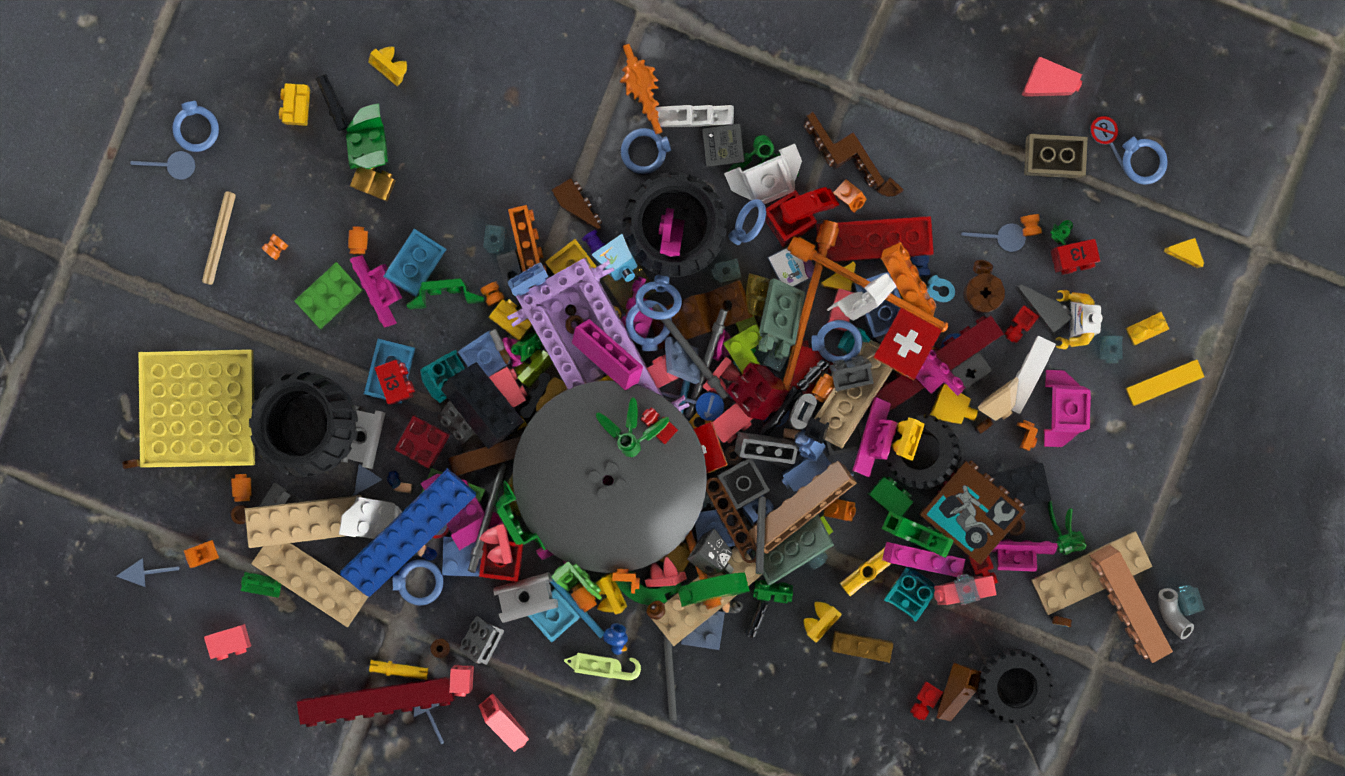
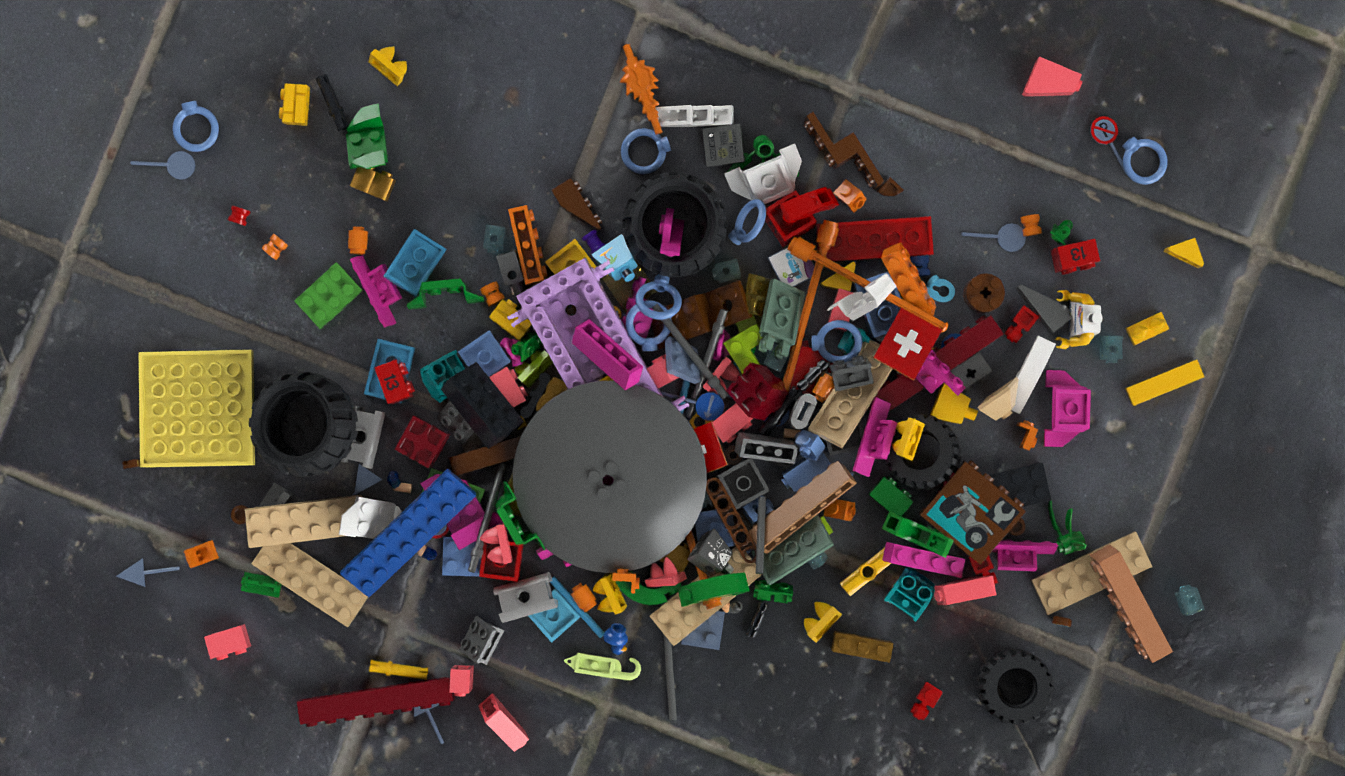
tan axle [202,192,236,285] -> none
orange brick [231,474,252,502] -> none
medium blue piece [393,559,443,605] -> none
reddish brown plate [431,639,450,658] -> none
light grey piece [489,329,510,364] -> none
medium blue plate [507,262,549,296] -> none
bright green bracket [551,561,602,600] -> none
reddish brown plate [565,315,584,334] -> none
green plant [596,397,669,457] -> none
red plate [640,408,678,445] -> none
reddish brown plate [646,601,665,620] -> none
black tile [805,417,829,444] -> none
reddish brown slope [936,663,981,721] -> none
clear light blue brick [953,574,980,605] -> none
reddish brown tile [973,260,993,274] -> none
reddish brown tile [974,418,994,434] -> none
dark tan brick [1024,134,1088,178] -> none
light grey cylinder [1158,588,1194,639] -> none
none -> red wheel [227,206,250,226]

